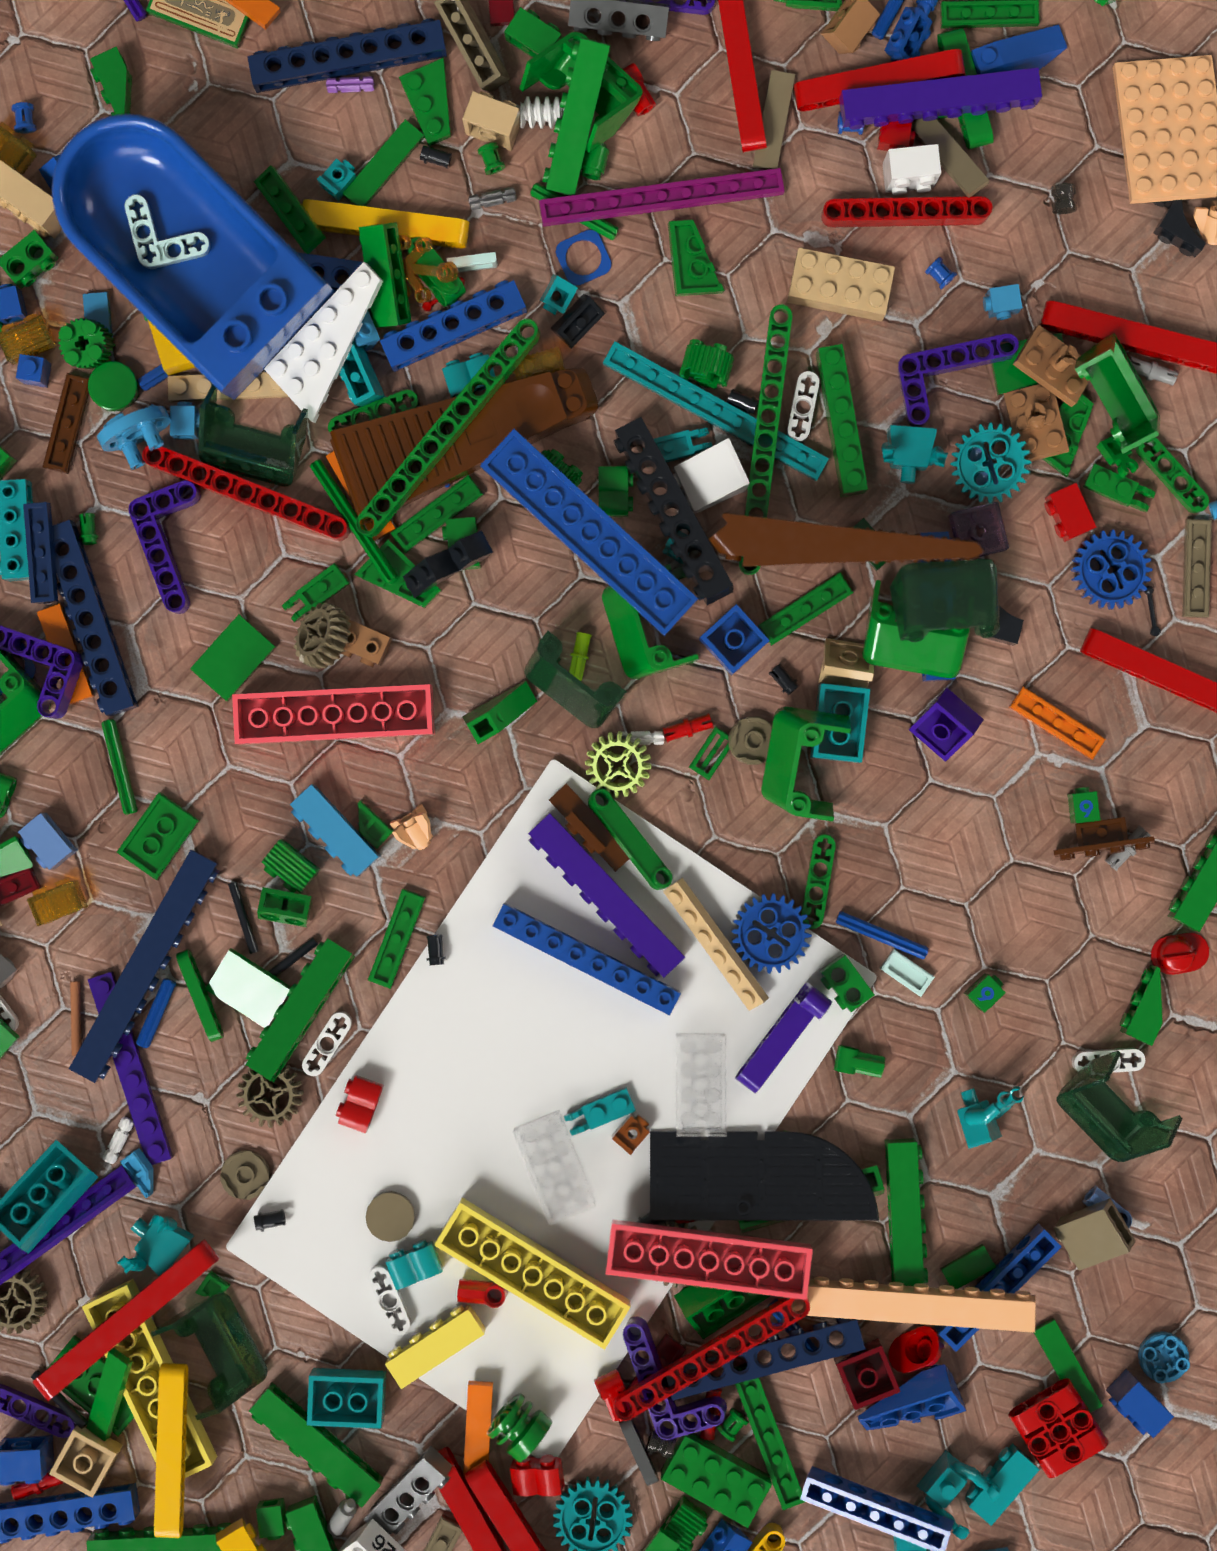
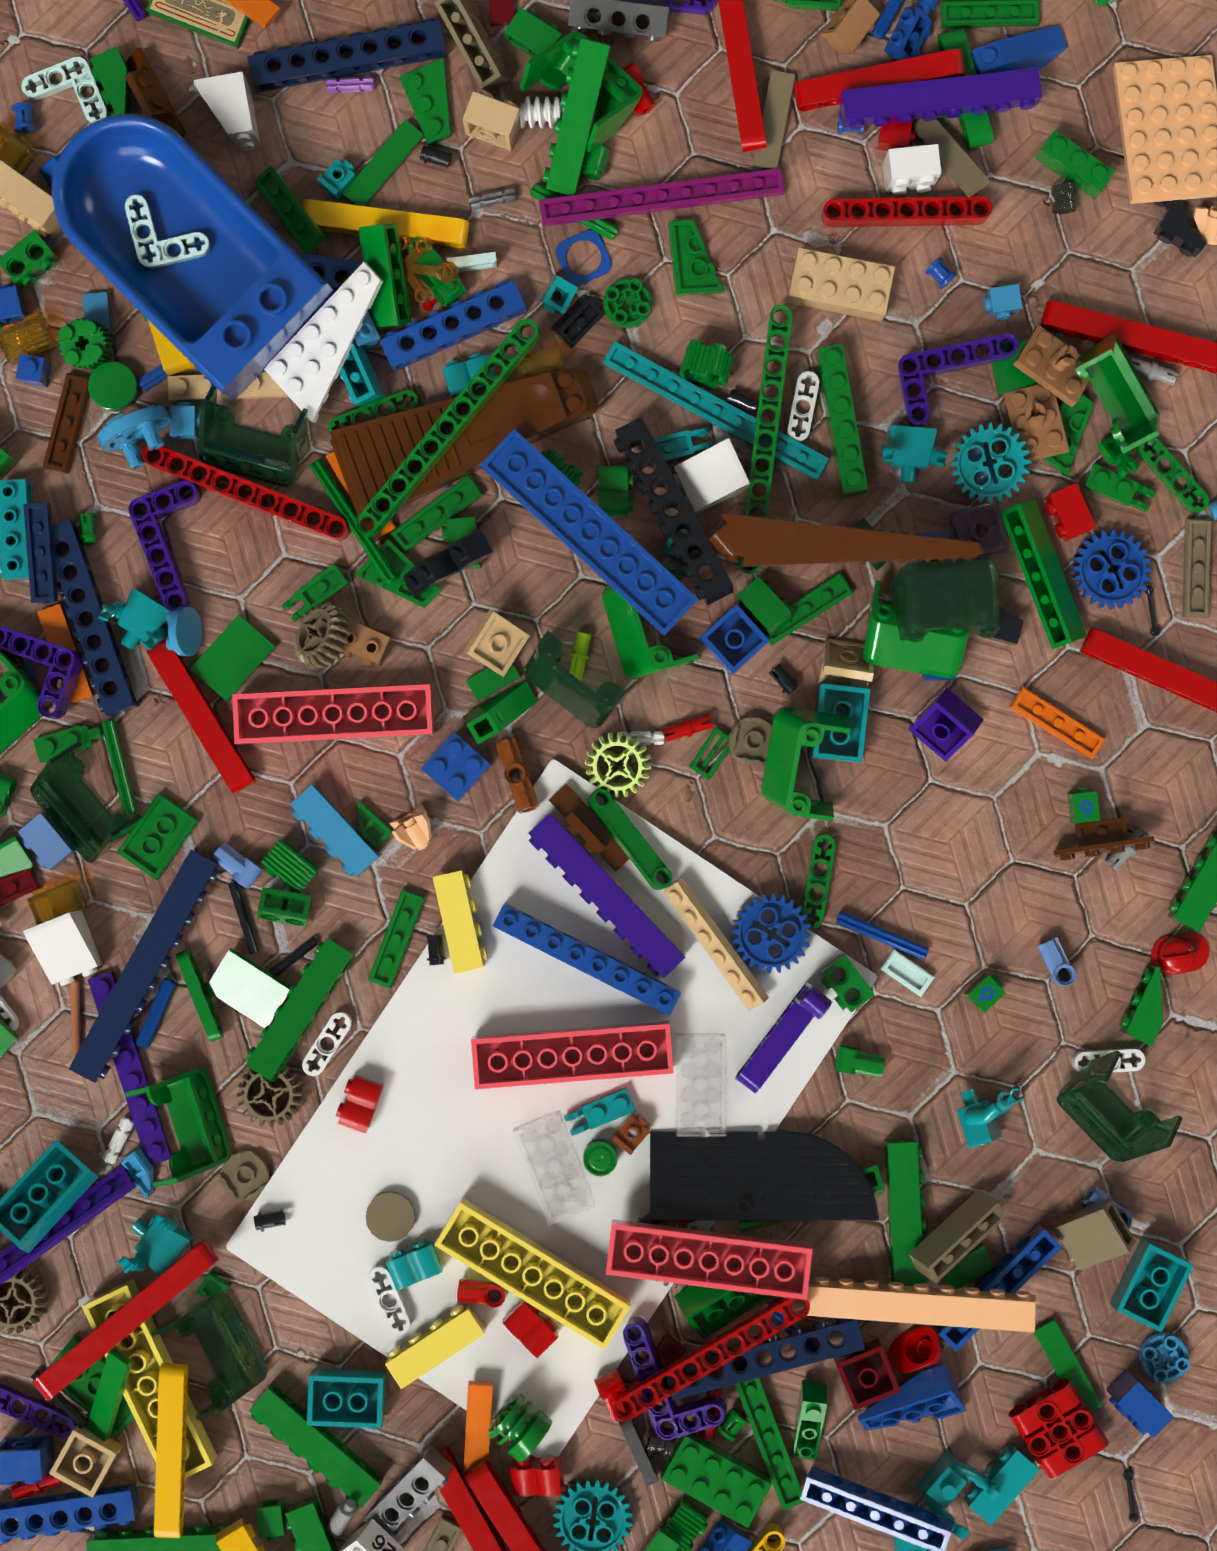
green bush [477,142,506,175] -> none
none -> light aqua beam [21,57,109,124]
none -> white slope [23,910,103,986]
none -> clear green windscreen [30,741,142,863]
none -> green hinge [33,725,104,763]
none -> teal torso [98,588,169,651]
none -> reddish brown bracket [125,48,187,138]
none -> green windscreen [125,1068,231,1187]
none -> red beam [146,638,256,794]
none -> dark azure tile [166,607,203,656]
none -> white slope [193,72,260,151]
none -> medium blue piece [211,842,264,889]
none -> blue brick [421,732,492,802]
none -> light yellow brick [433,870,488,974]
none -> tan bracket [463,609,530,677]
none -> green tile [466,664,521,702]
none -> coral brick [471,1021,674,1089]
none -> dark orange piece [495,737,540,814]
none -> red brick [502,1299,558,1358]
none -> green wheel [583,1139,617,1176]
none -> green tile [603,278,652,329]
none -> green brick [736,577,792,638]
none -> green slope [792,1380,828,1459]
none -> dark tan brick [909,1189,1005,1284]
none -> green brick [1000,499,1087,649]
none -> green brick [1035,130,1115,199]
none -> medium blue piece [1037,937,1076,986]
none -> teal brick [1110,1238,1194,1332]
none -> black hinge [1123,1470,1138,1523]

